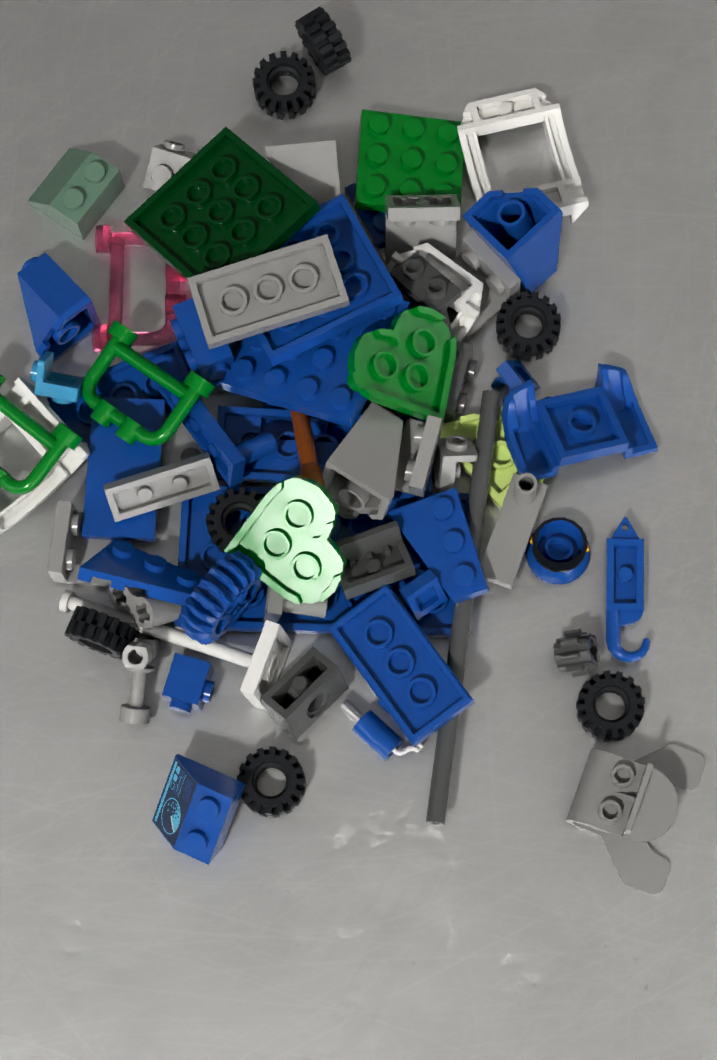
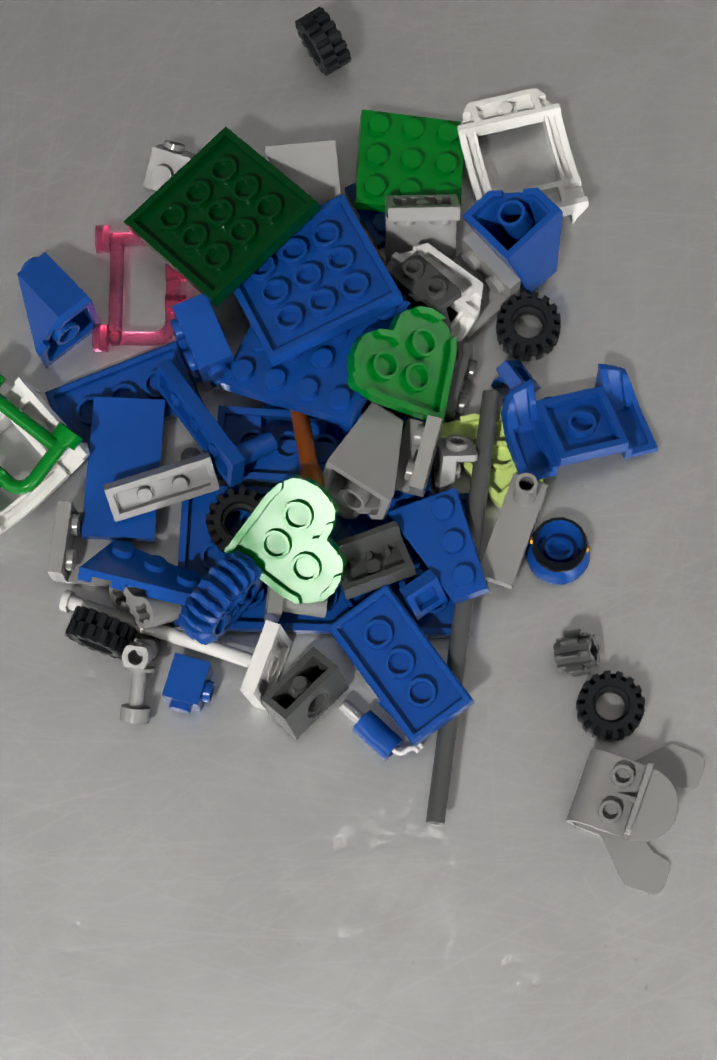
sand green slope [28,148,125,240] -> none
dark azure bracket [31,351,84,404] -> none
green bar [82,320,215,446] -> none
blue slope [152,754,246,865] -> none
light grey plate [187,234,350,350] -> none
black tyre [237,746,306,818] -> none
black tyre [253,51,316,120] -> none
blue plate [605,517,650,663] -> none

